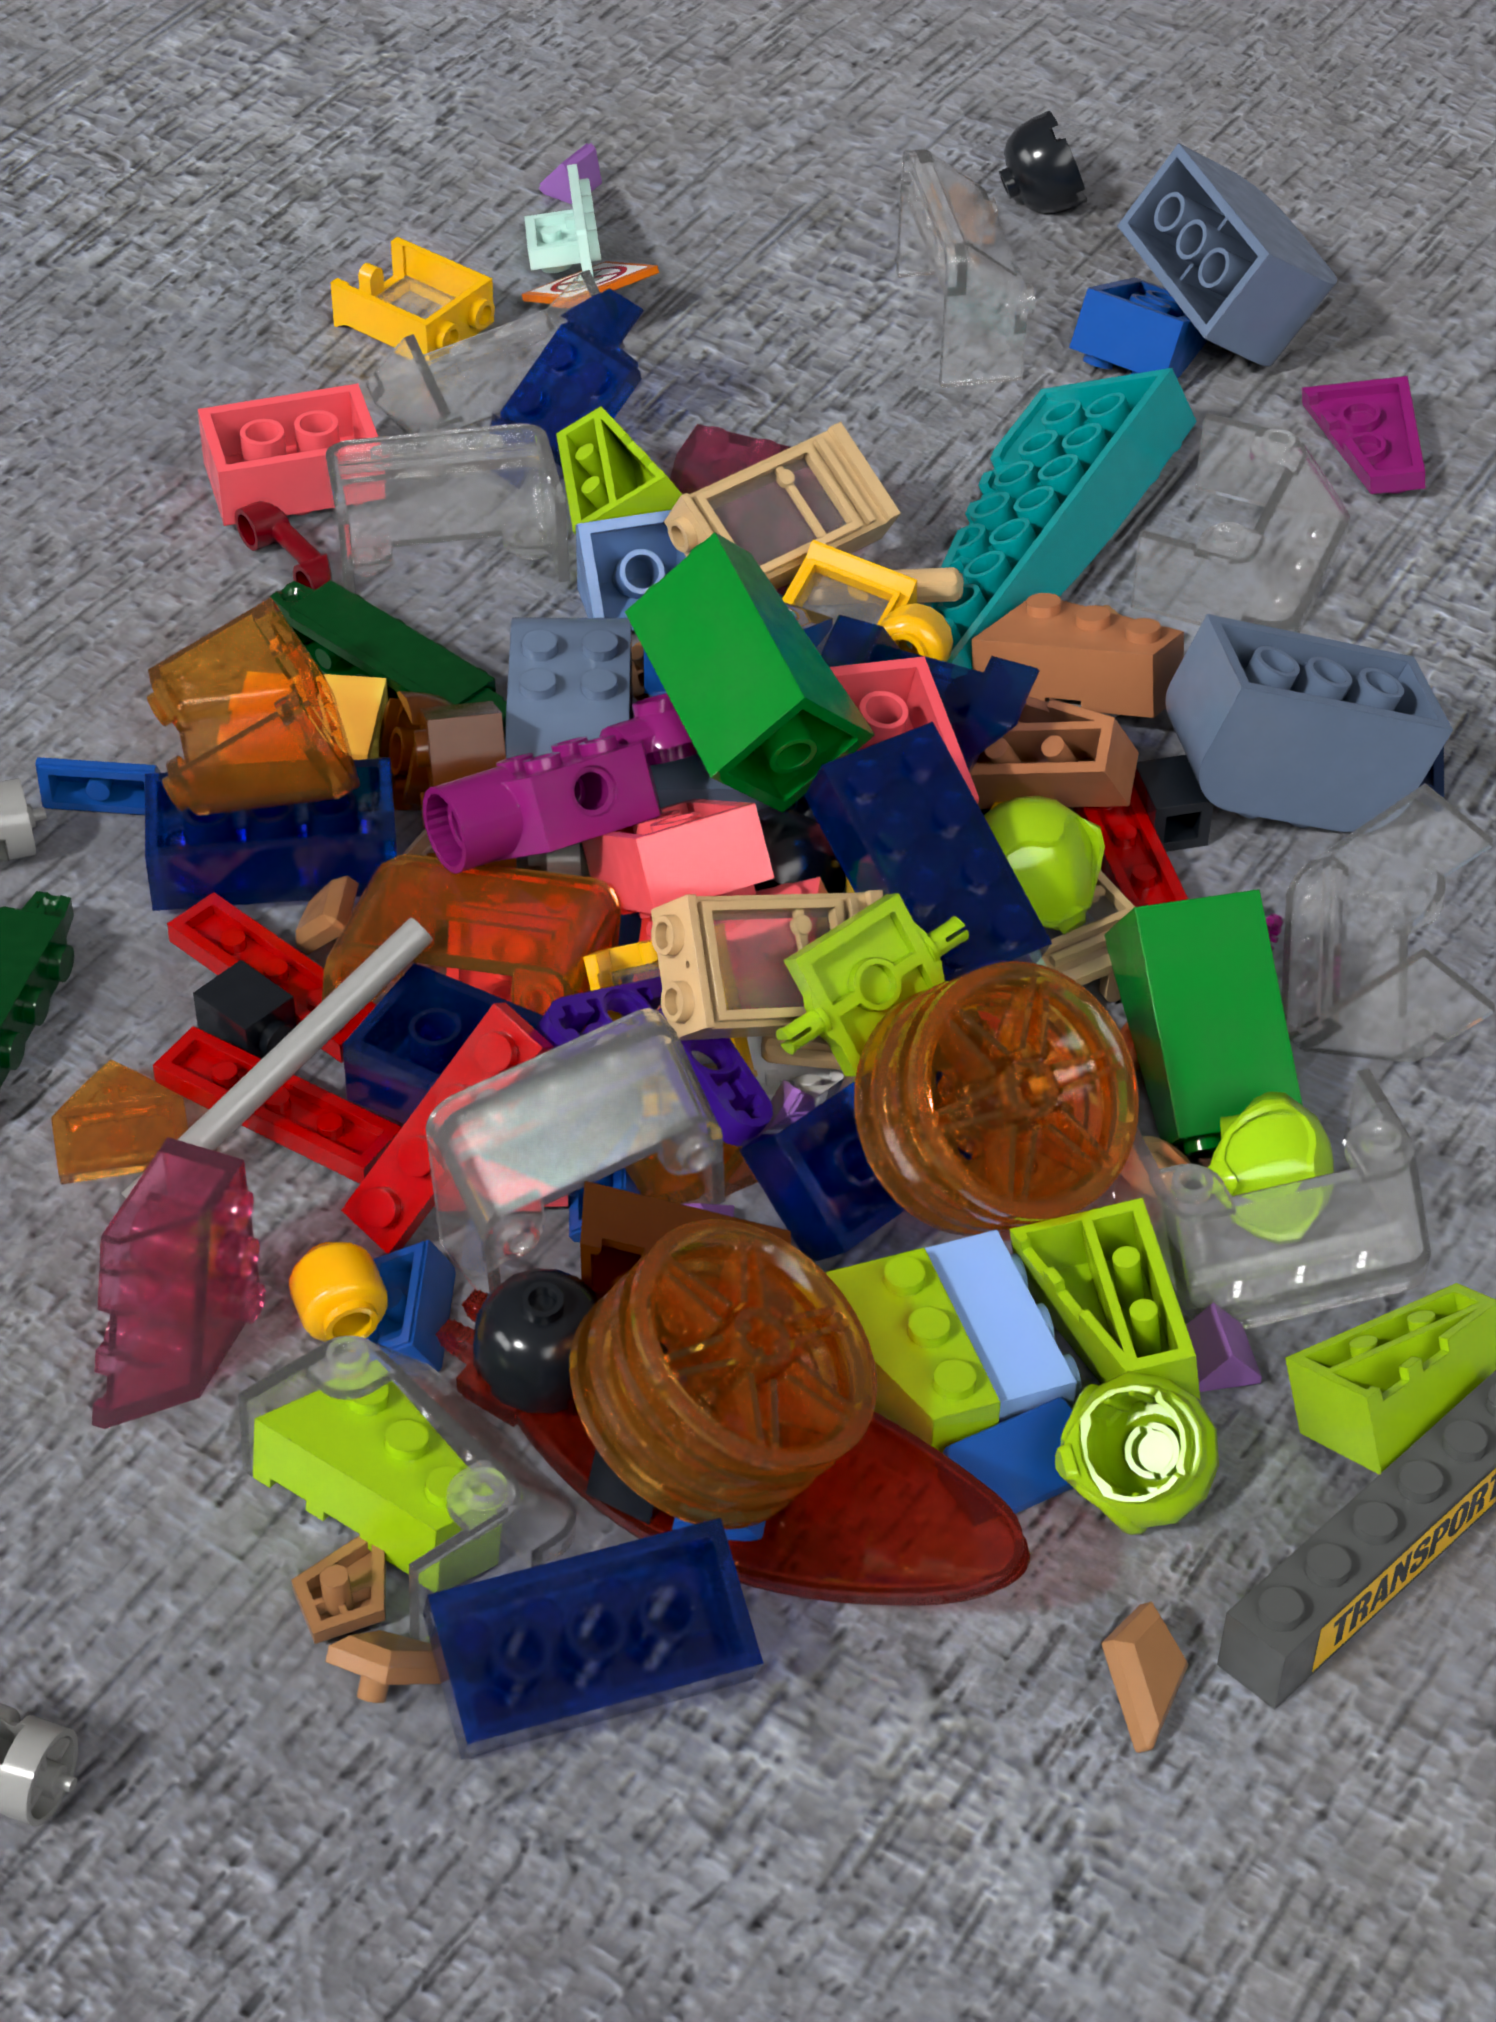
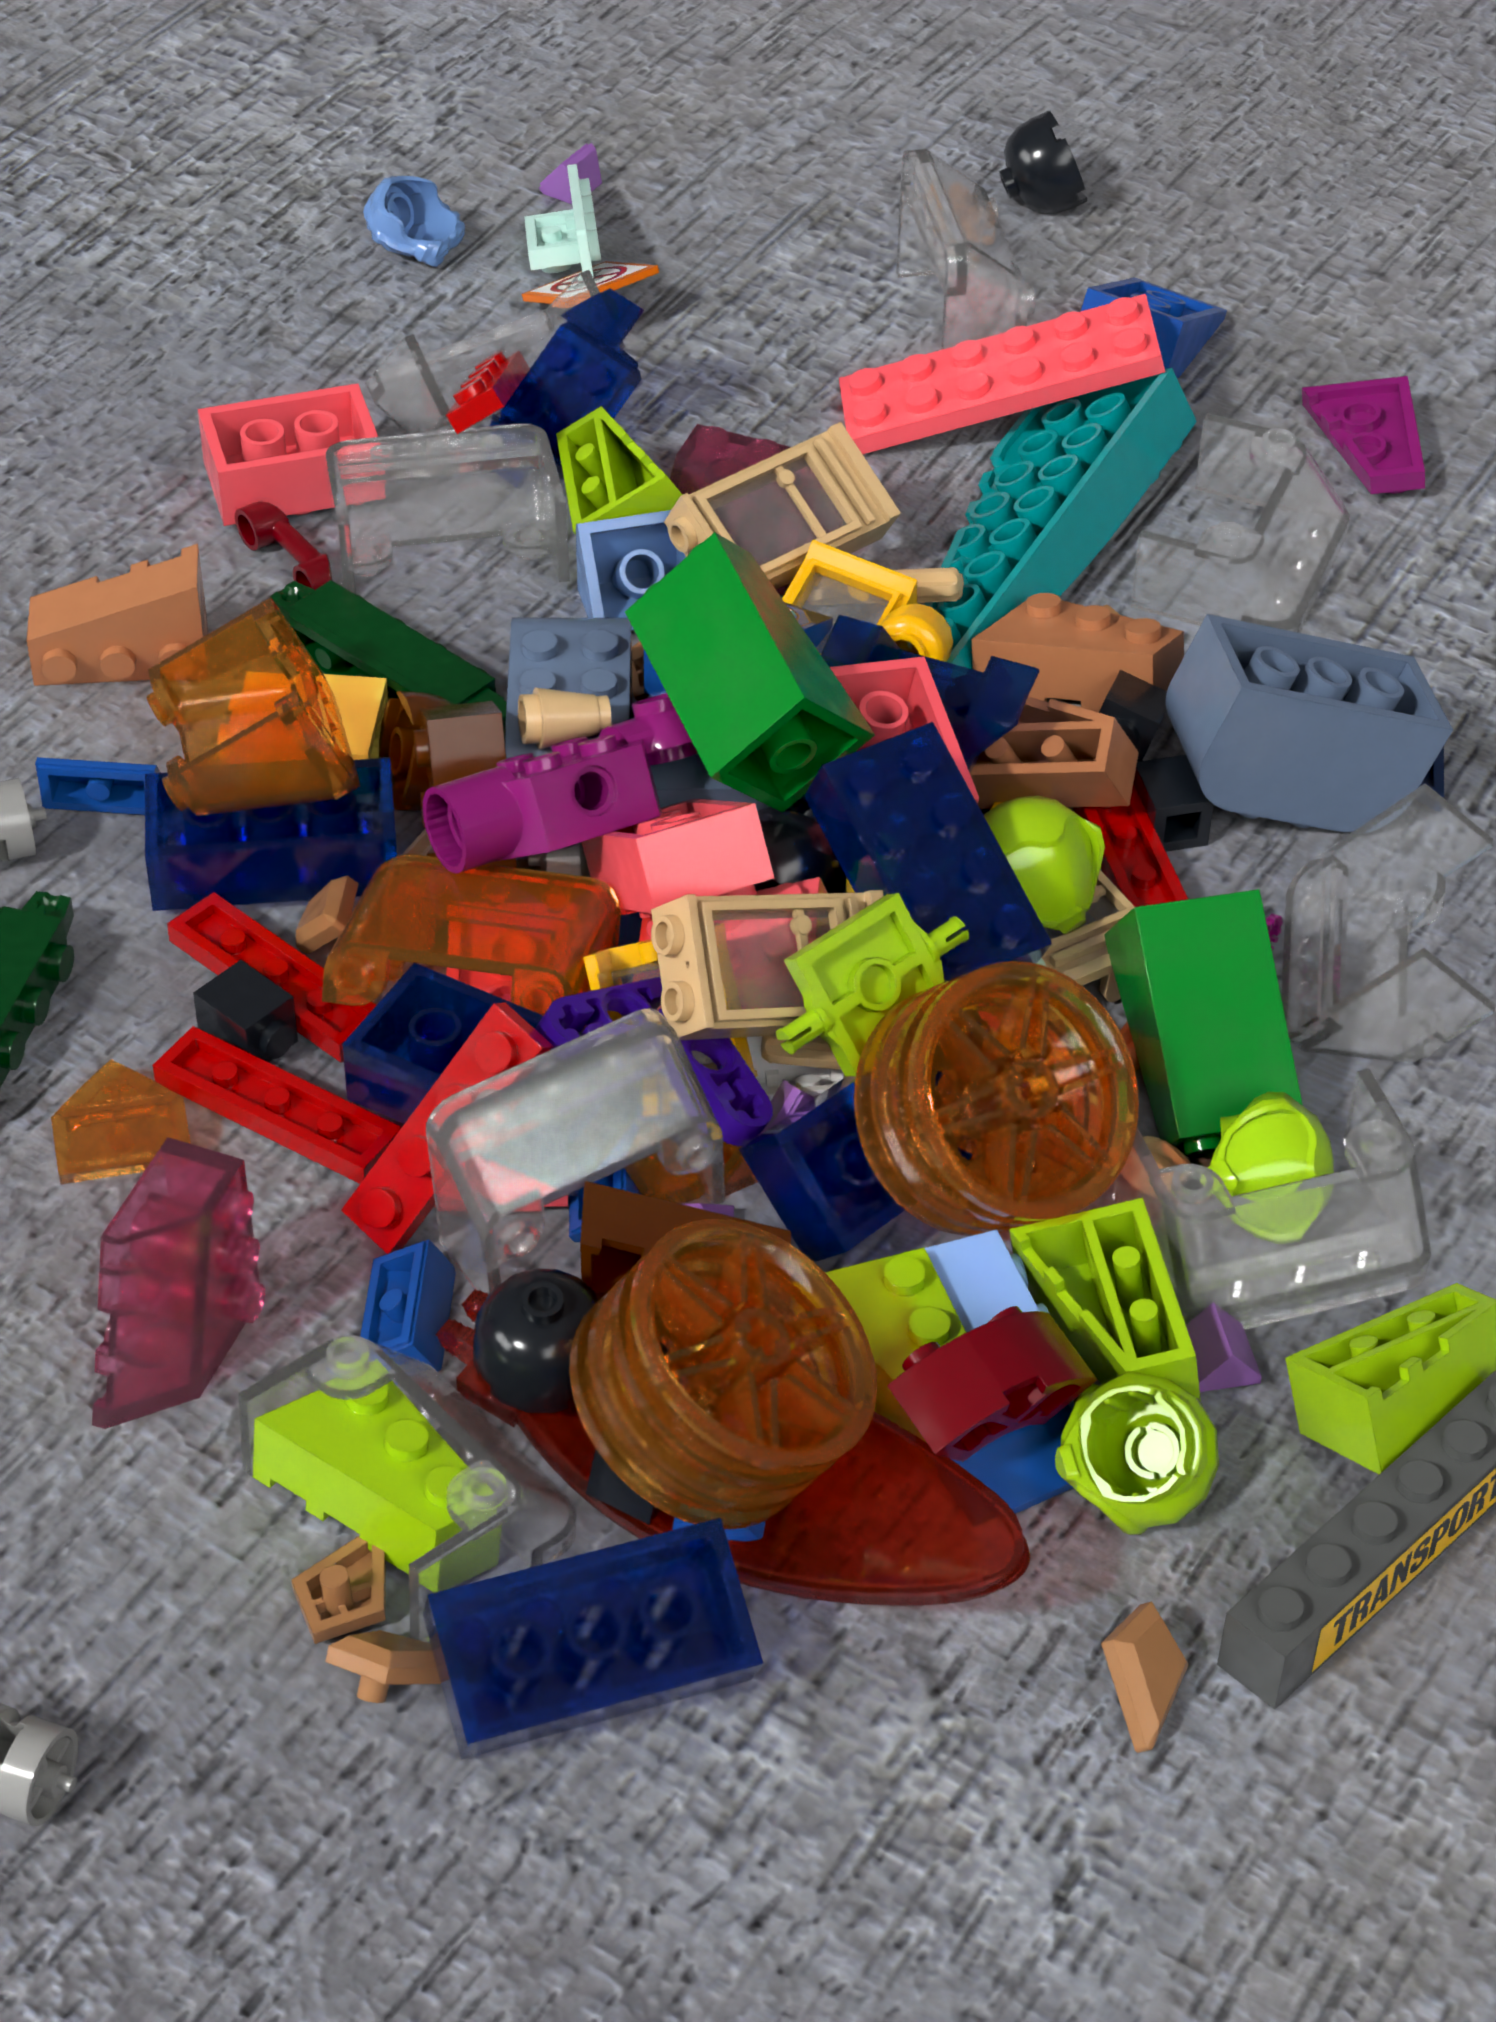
light grey piece [121,917,433,1217] -> none
yellow head [289,1242,388,1346] -> none
yellow window [330,237,495,369] -> none
sand blue brick [1117,143,1337,367] -> none
none -> nougat wedge [27,544,209,686]
none -> medium blue hair [363,176,465,267]
none -> red plate [446,351,530,434]
none -> tan cone [518,687,611,749]
none -> coral plate [839,294,1165,454]
none -> dark red brick [887,1306,1098,1462]
none -> black brick [1099,670,1167,762]

